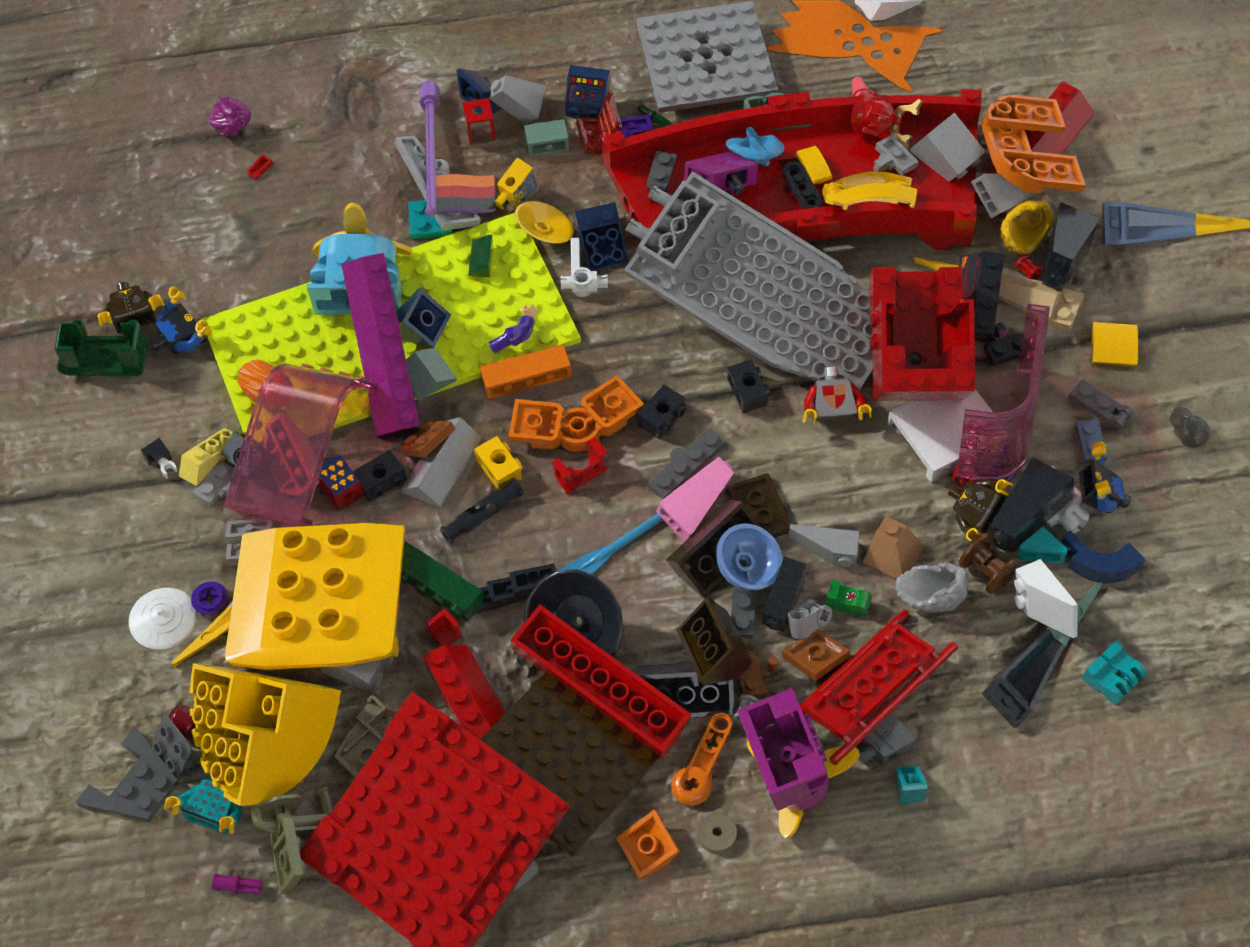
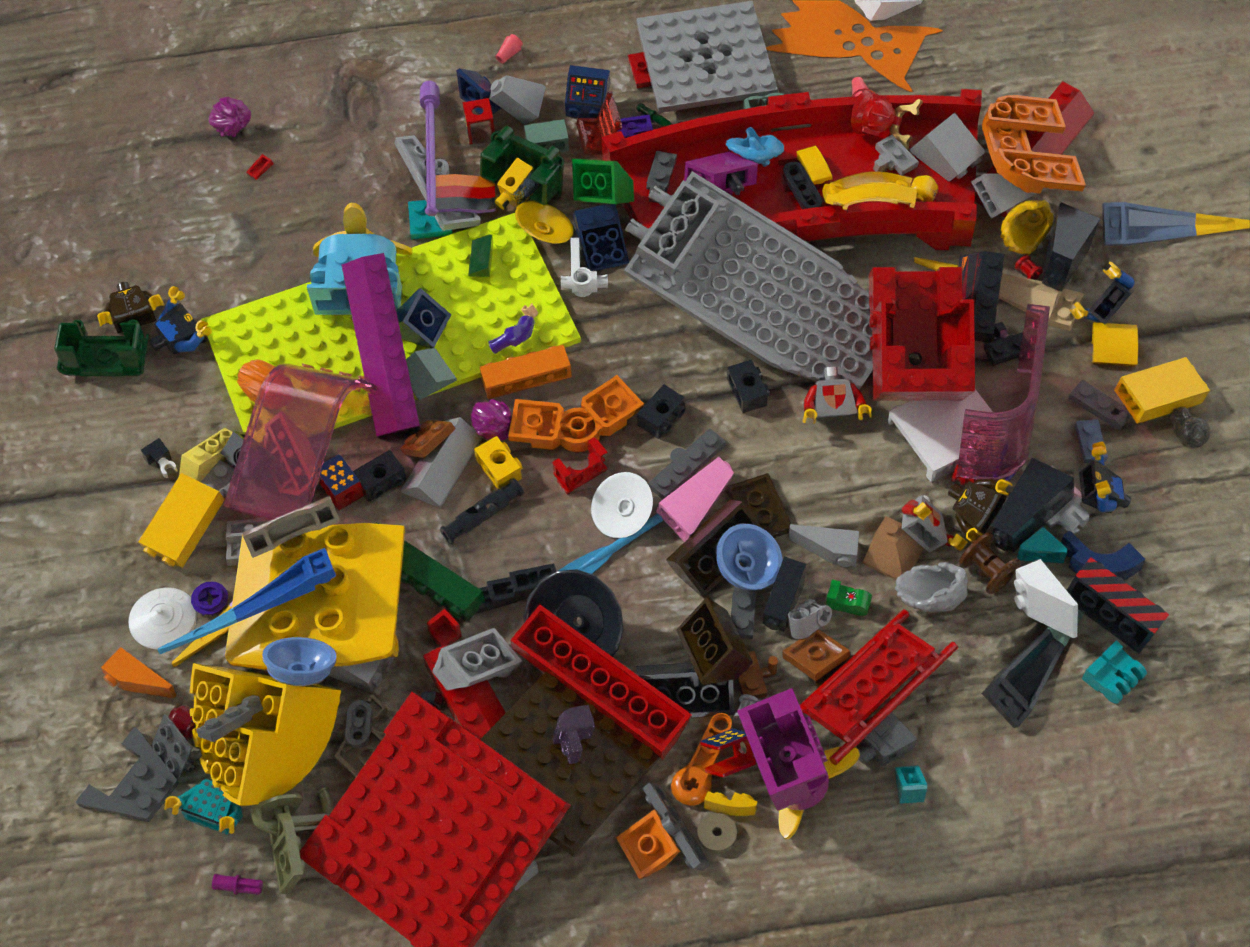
none -> orange slope [101,647,177,698]
none -> yellow brick [138,473,225,568]
none -> blue plate [157,548,336,654]
none -> dark grey hinge [196,695,263,742]
none -> dark tan arch [243,496,340,558]
none -> medium blue hat [262,637,336,686]
none -> dark grey plate [345,700,373,749]
none -> black tile [421,691,444,709]
none -> light grey slope [433,628,522,690]
none -> magenta hair [471,399,512,441]
none -> dark green container [480,126,564,205]
none -> coral cone [495,34,523,64]
none -> clear purple brick [553,705,595,764]
none -> green slope [572,159,634,204]
none -> white hat [591,472,653,538]
none -> red plate [628,52,652,89]
none -> dark grey hinge [642,782,710,871]
none -> red piece [700,728,757,778]
none -> yellow slope [704,791,757,816]
none -> light grey torso [901,495,968,552]
none -> yellow head [910,175,938,202]
none -> black brick [1066,557,1169,654]
none -> torso [1069,262,1135,324]
none -> yellow brick [1114,357,1210,424]

